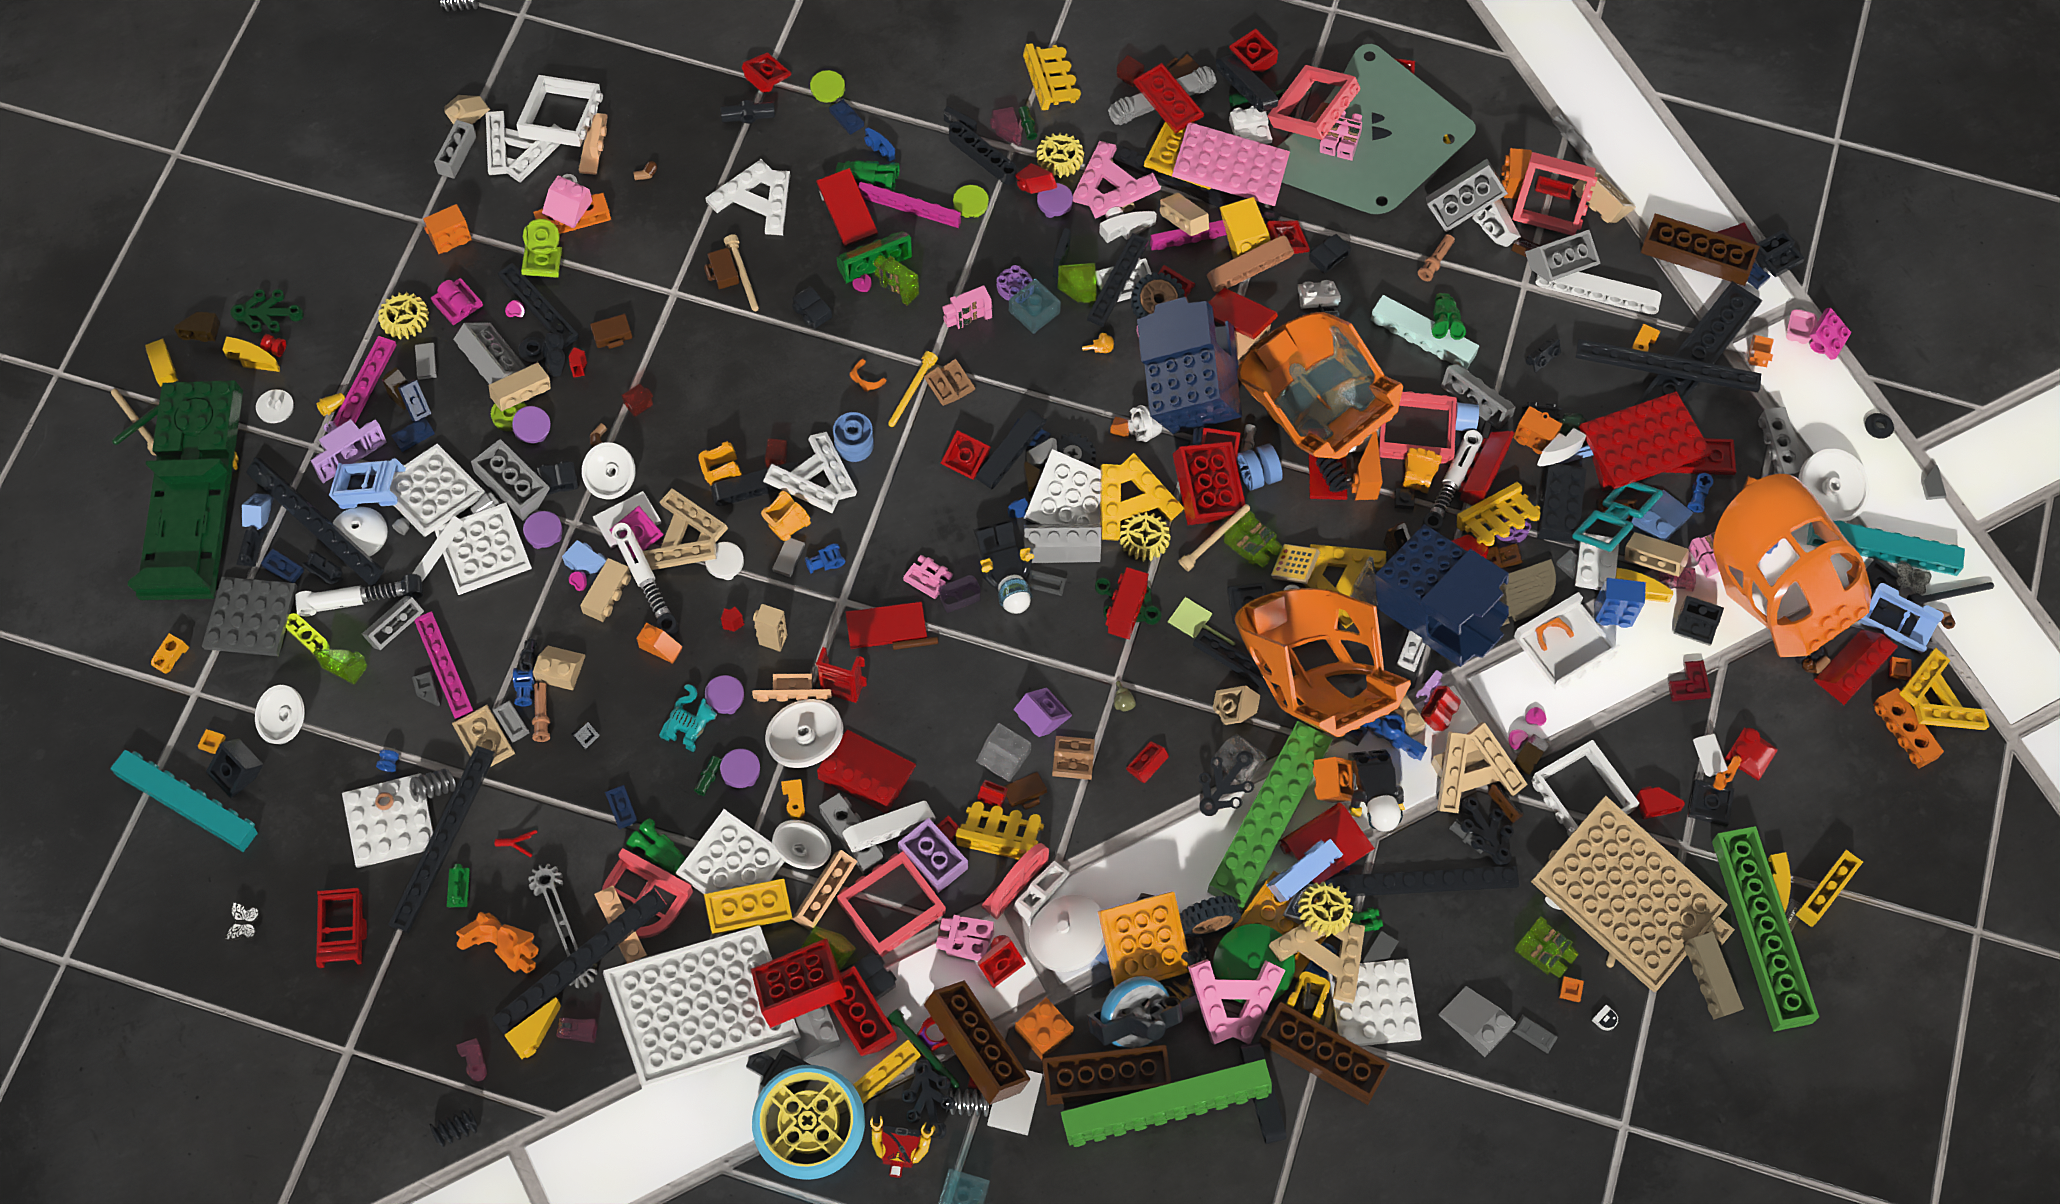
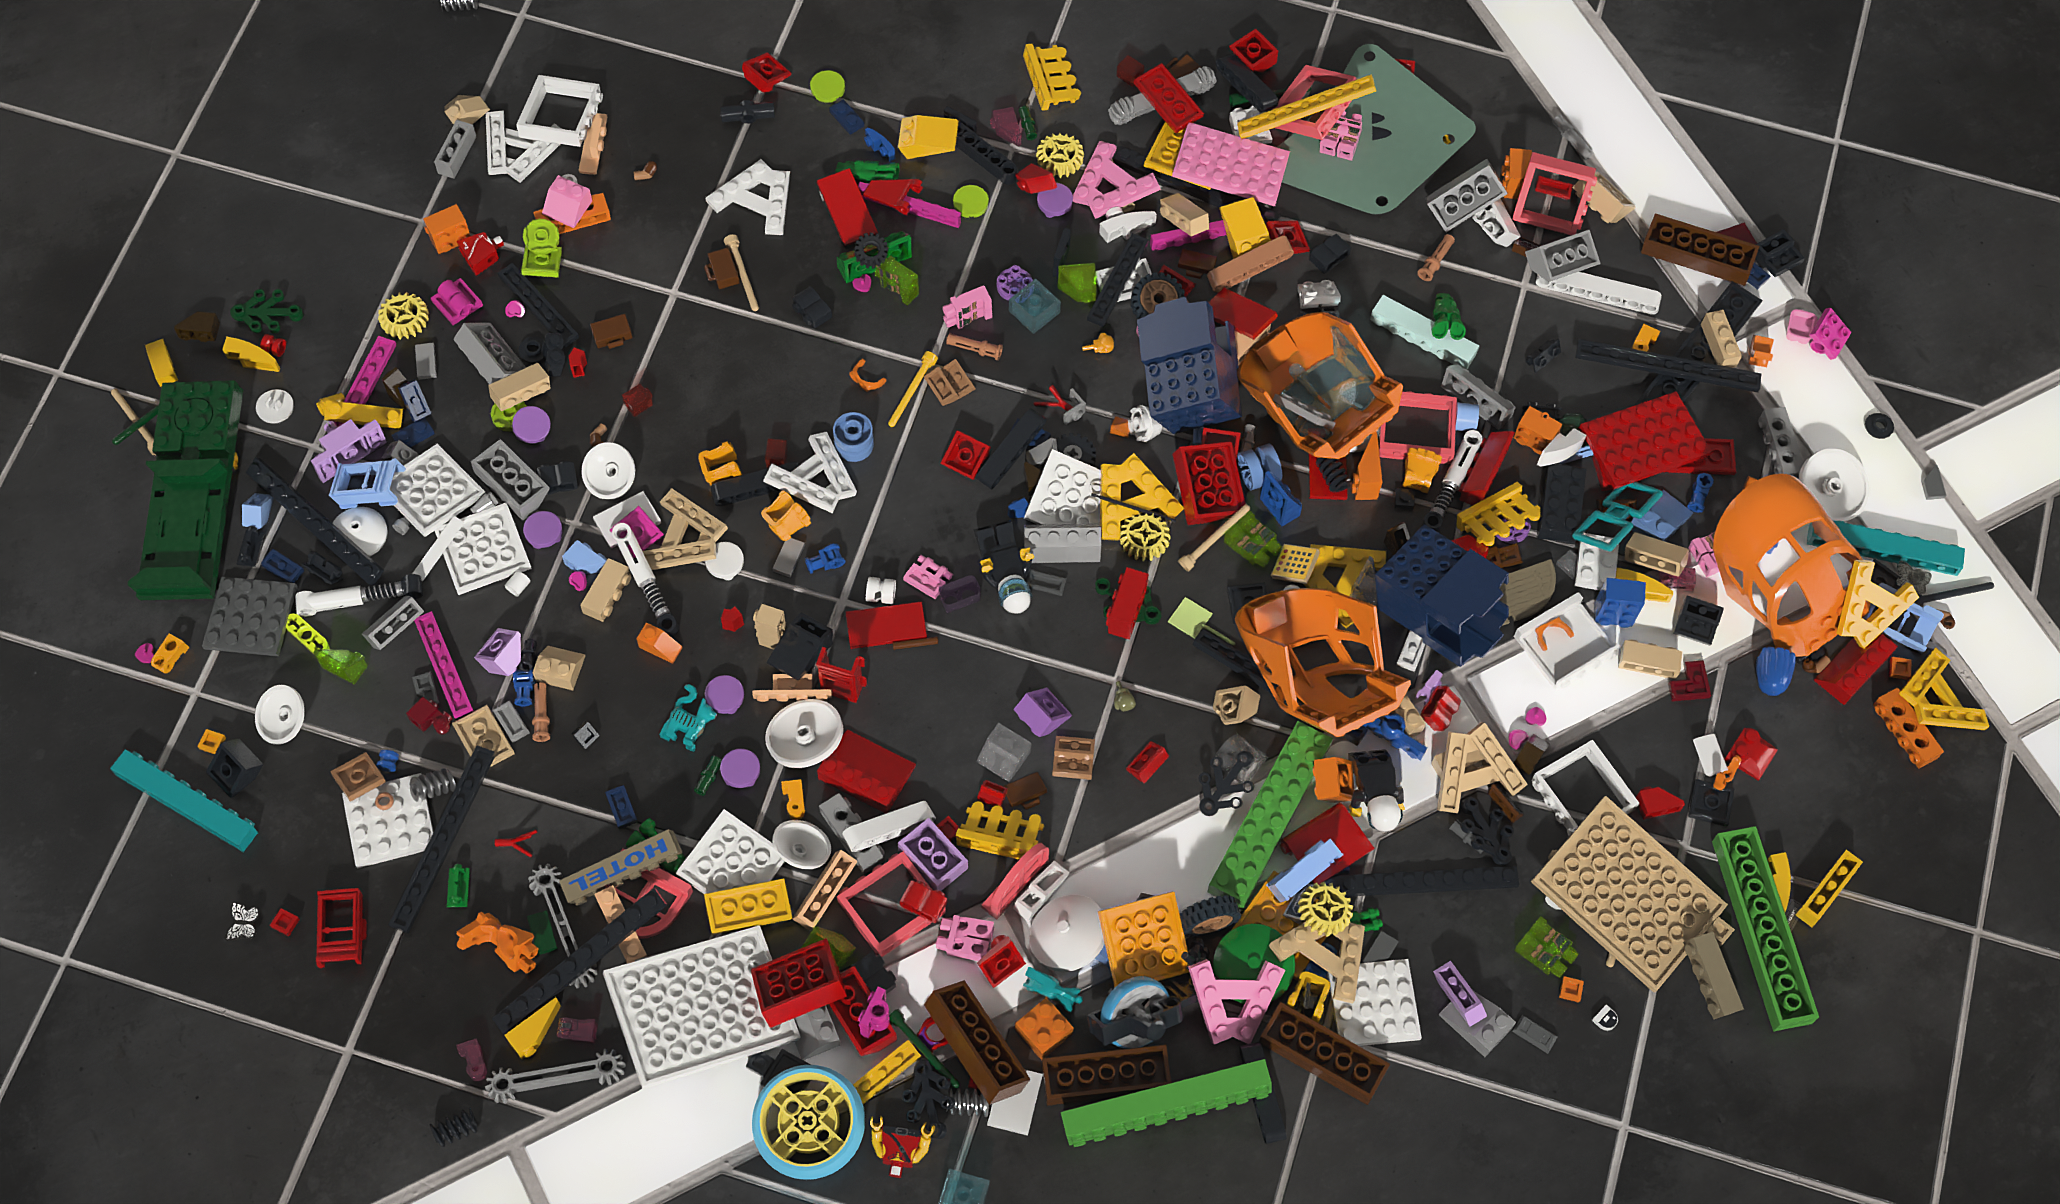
none -> dark pink piece [135,643,154,663]
none -> red plate [270,908,300,937]
none -> yellow plate [324,400,403,429]
none -> medium nougat plate [330,752,386,802]
none -> light grey bracket [382,440,419,466]
none -> dark red brick [406,697,453,735]
none -> red torso [457,232,504,276]
none -> lavender slope [474,628,521,676]
none -> light grey arm [485,1049,626,1104]
none -> white beam [505,571,530,596]
none -> dark green tile [527,910,558,955]
none -> dark tan brick [559,829,683,905]
none -> black slope [767,612,833,681]
none -> black tyre [854,232,888,269]
none -> dark pink plate [858,986,890,1038]
none -> red flag [863,179,923,215]
none -> white wheel [866,577,896,604]
none -> yellow slope [898,115,959,159]
none -> red brick [900,880,947,923]
none -> nougat pin [946,333,1003,361]
none -> teal animal [1023,967,1083,1012]
none -> red plant [1034,385,1074,412]
none -> light grey bracket [1063,388,1086,425]
none -> black piece [1091,493,1176,523]
none -> reddish brown piece [1178,249,1217,279]
none -> yellow plate [1237,74,1376,139]
none -> blue slope [1260,471,1302,527]
none -> light grey plate [1273,393,1336,429]
none -> lavender brick [1433,961,1487,1027]
none -> tan brick [1618,639,1683,680]
none -> tan brick [1701,310,1742,368]
none -> blue hair [1756,647,1796,696]
none -> yellow plate [1836,560,1919,649]

